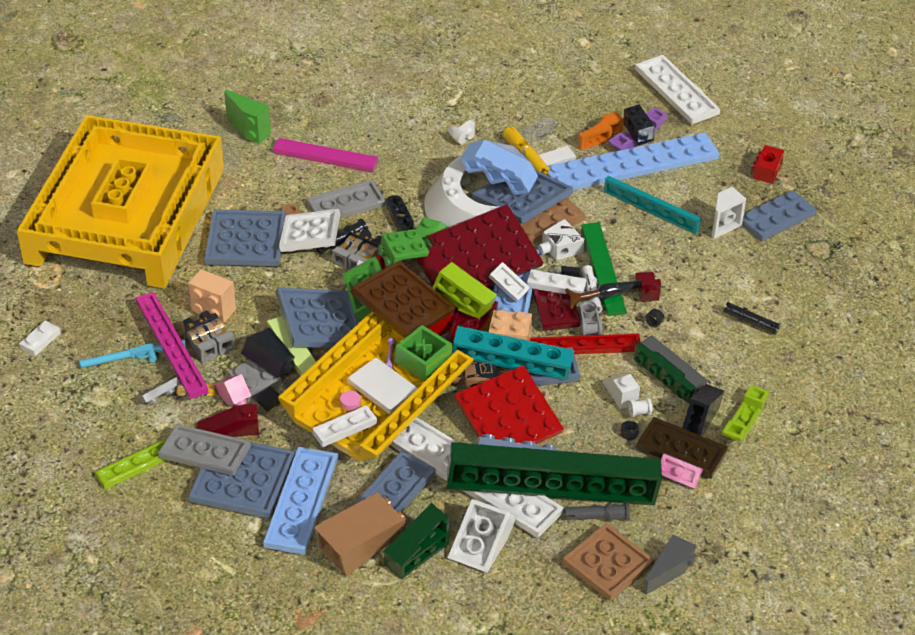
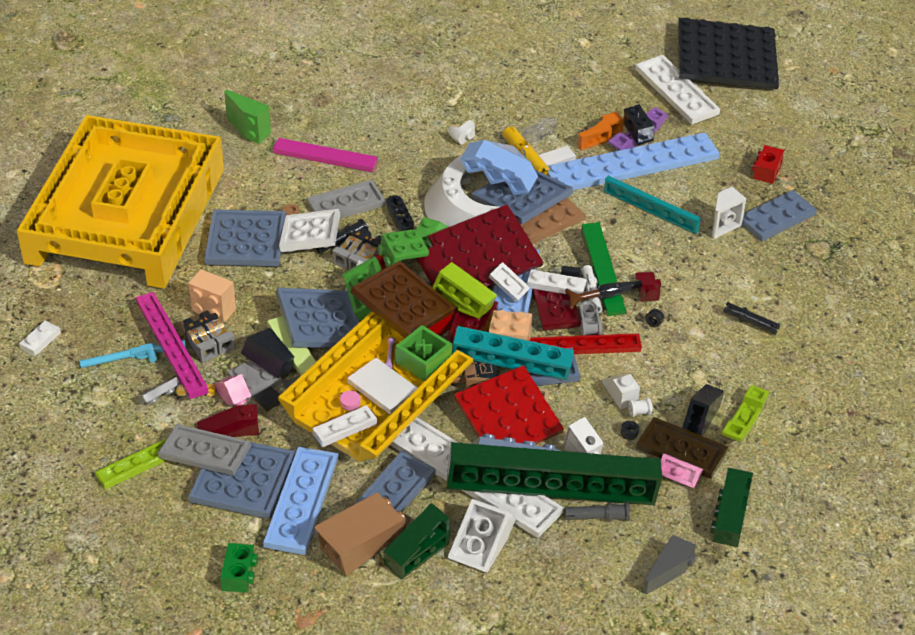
white torso [537,219,584,260] -> none
medium nougat plate [562,523,655,601] -> none
dark green piece [634,335,707,404] -> none
none -> green brick [220,543,258,593]
none -> white torso [562,417,603,454]
none -> black plate [678,17,779,90]
none -> dark green wedge [710,467,753,547]

